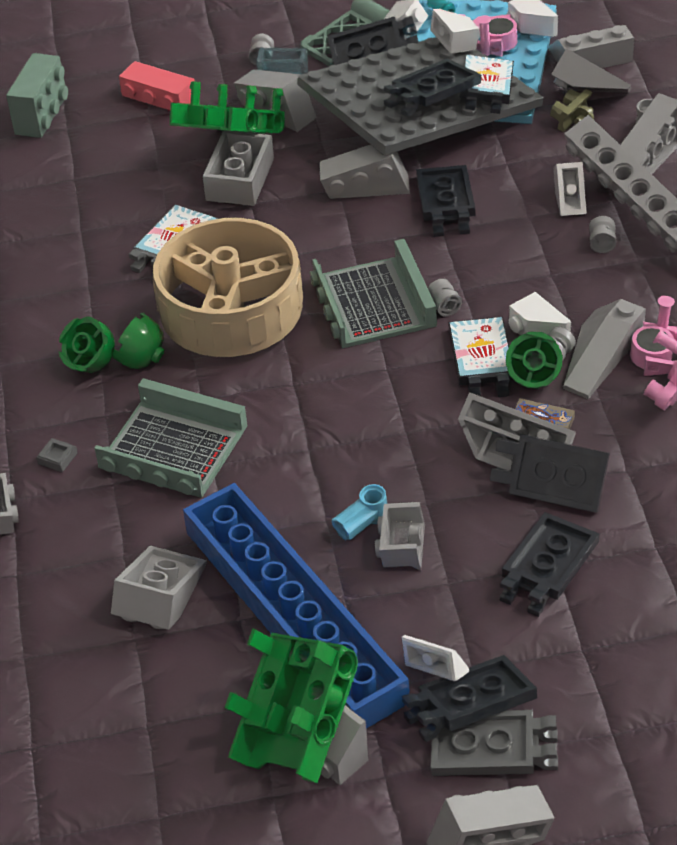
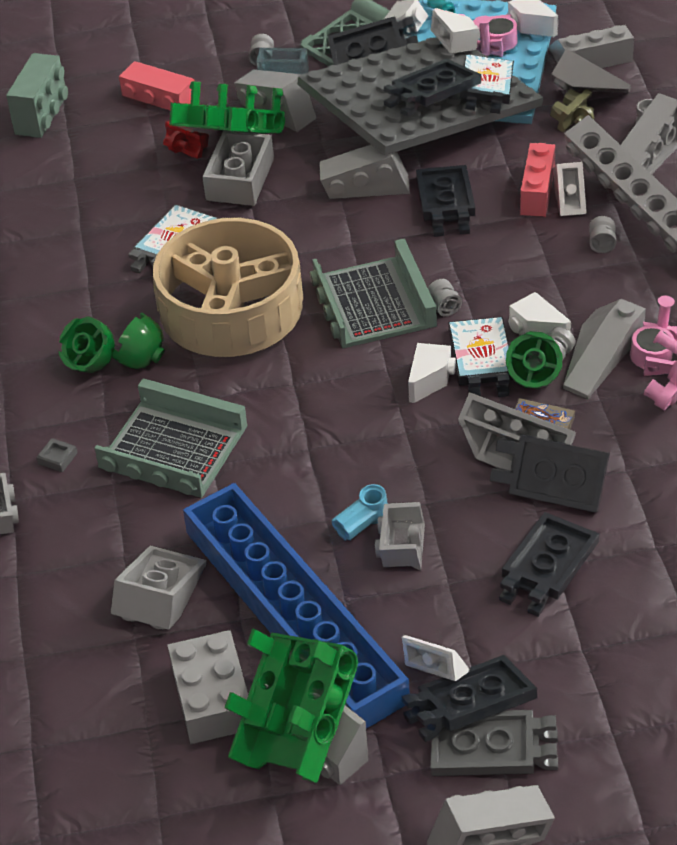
none -> red hips [163,120,209,159]
none -> light grey brick [168,630,248,745]
none -> white slope [408,343,456,403]
none -> coral brick [520,143,555,217]

